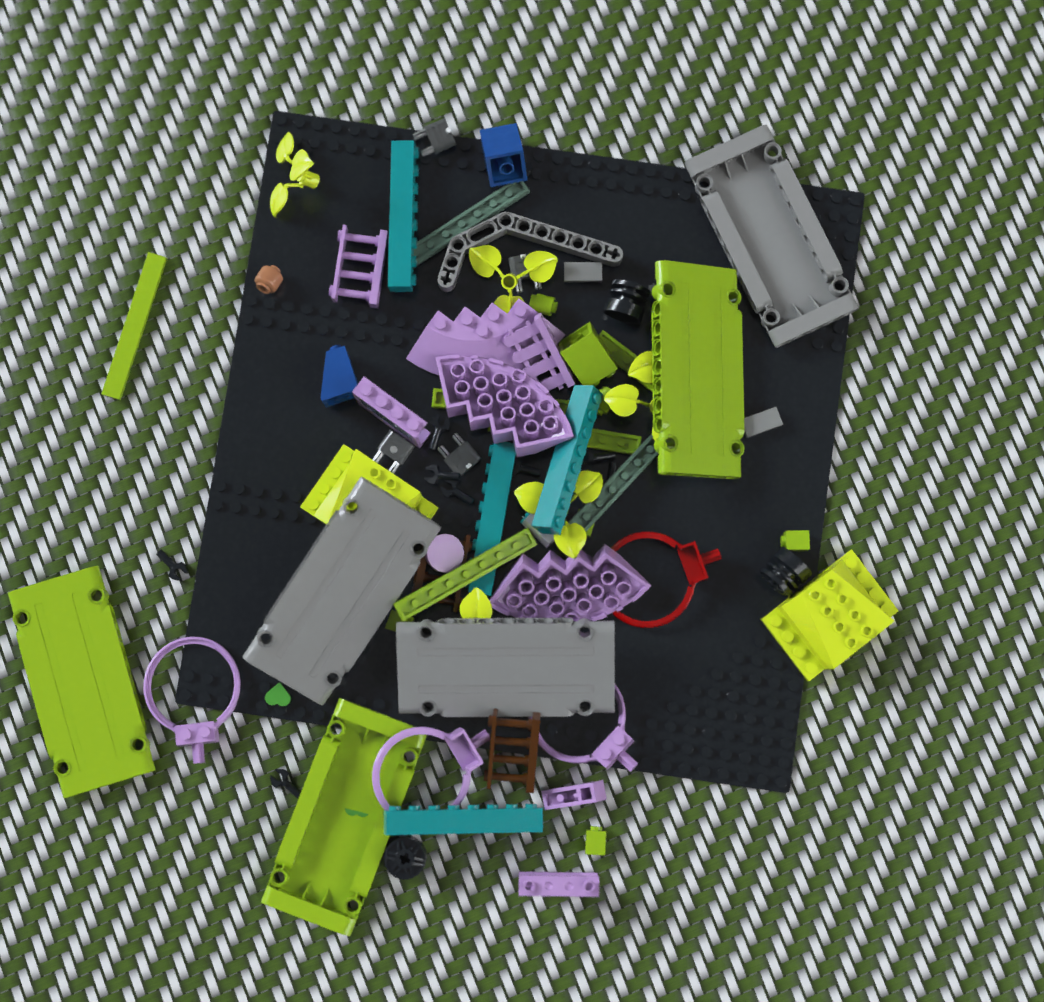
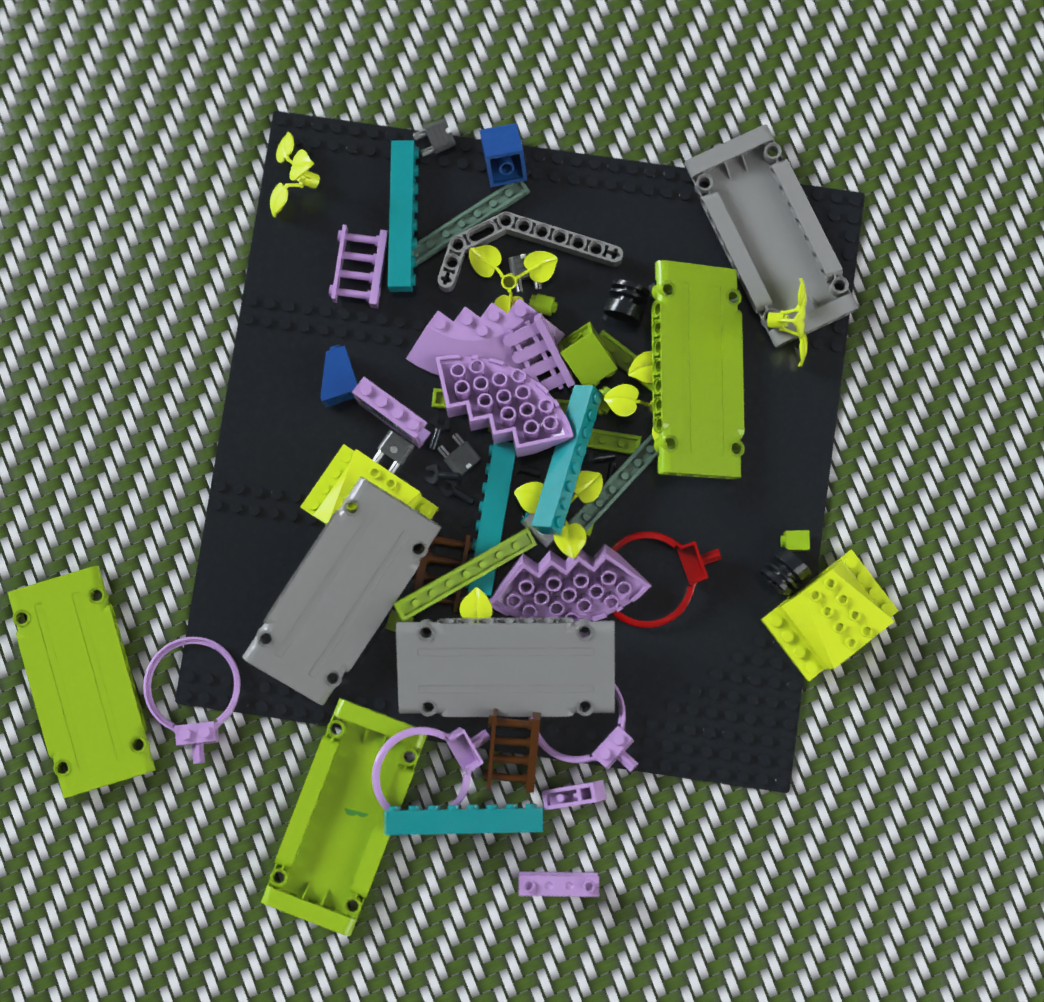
lime tile [101,252,167,401] -> none
black bar [156,549,188,581] -> none
nougat head [255,265,283,294] -> none
bright green tile [265,682,291,706] -> none
black bar [270,769,301,799] -> none
black wheel [384,836,428,880] -> none
lavender tile [425,534,464,573] -> none
light grey tile [564,262,602,282] -> none
lime brick [585,826,606,856] -> none
light grey tile [744,407,783,438] -> none
none -> neon yellow plant [767,278,808,366]

